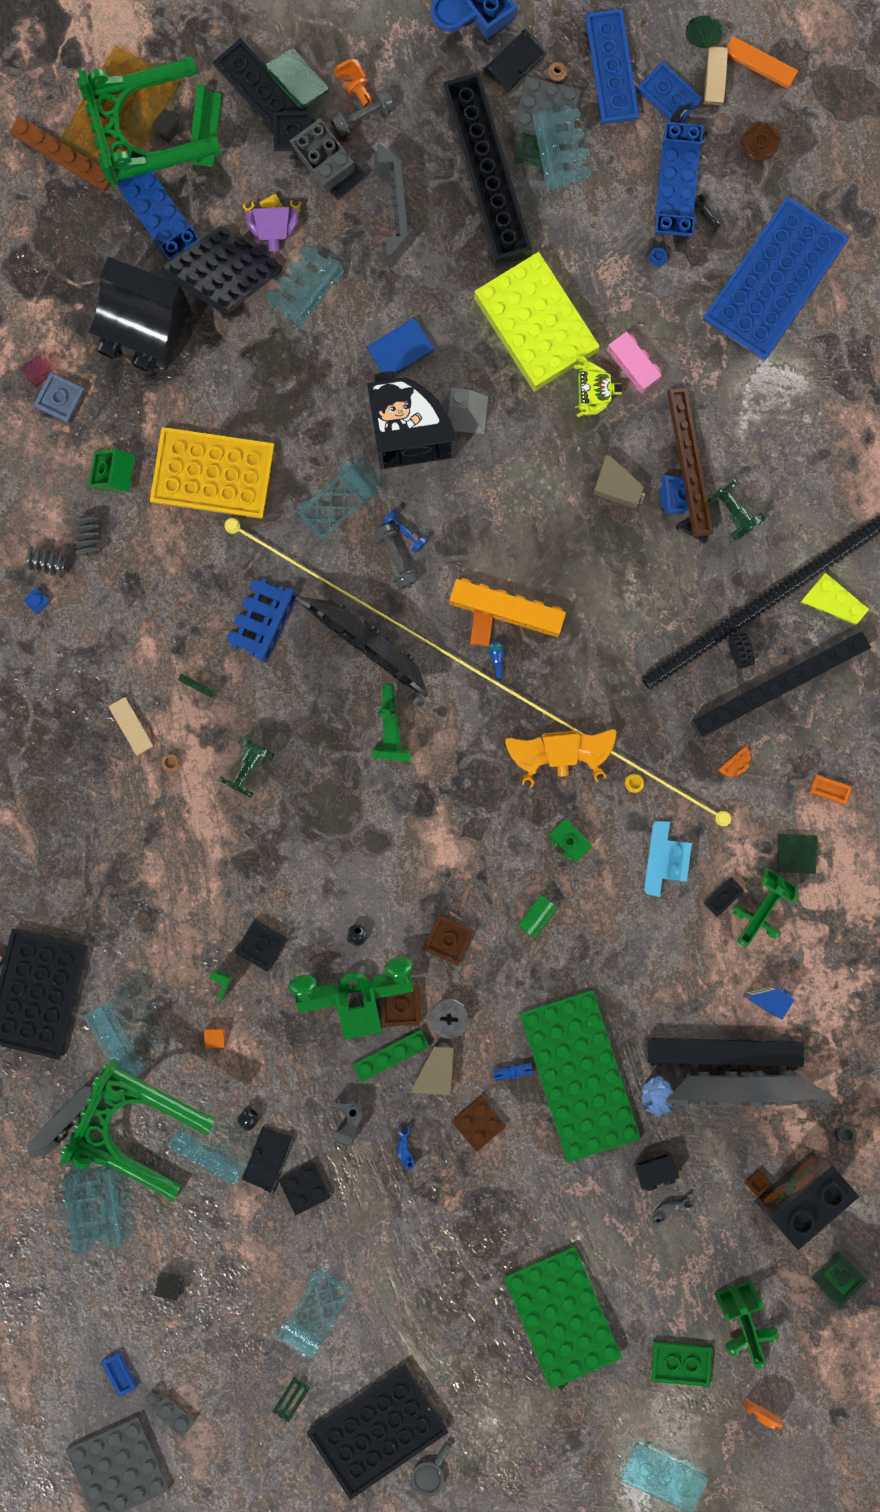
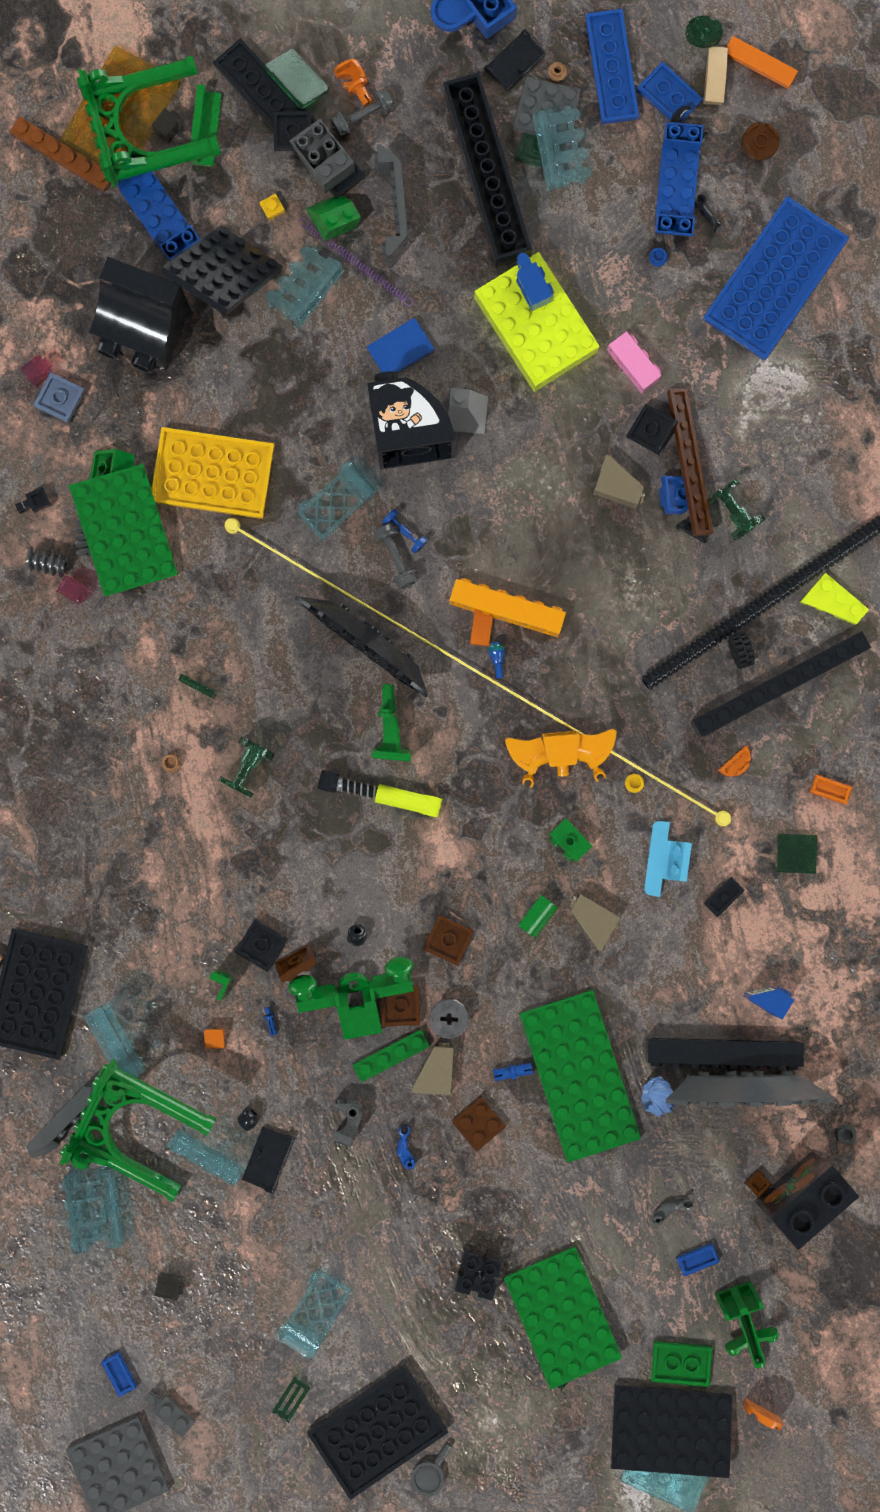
blue plate [23,587,51,615] -> none
tan tile [108,697,154,756] -> none
blue fence [227,578,298,663] -> none
medium lavender torso [243,200,301,251] -> none
black plate [278,1162,331,1216] -> none
neon yellow torso [574,356,622,417] -> none
black brick [633,1153,679,1191] -> none
green piece [733,867,799,947] -> none
clear green tile [812,1251,868,1308] -> none
none -> black plate [15,487,51,514]
none -> clear pink brick [56,575,89,605]
none -> green plate [68,464,178,597]
none -> blue piece [263,1007,277,1036]
none -> reddish brown plate [275,943,317,983]
none -> medium lavender piece [298,218,413,306]
none -> green slope [306,196,361,242]
none -> piece [317,770,443,818]
none -> black brick [454,1248,502,1301]
none -> blue hinge [516,252,554,312]
none -> dark tan slope [569,894,620,951]
none -> black plate [610,1385,732,1478]
none -> black tile [626,403,678,455]
none -> blue tile [676,1242,720,1277]

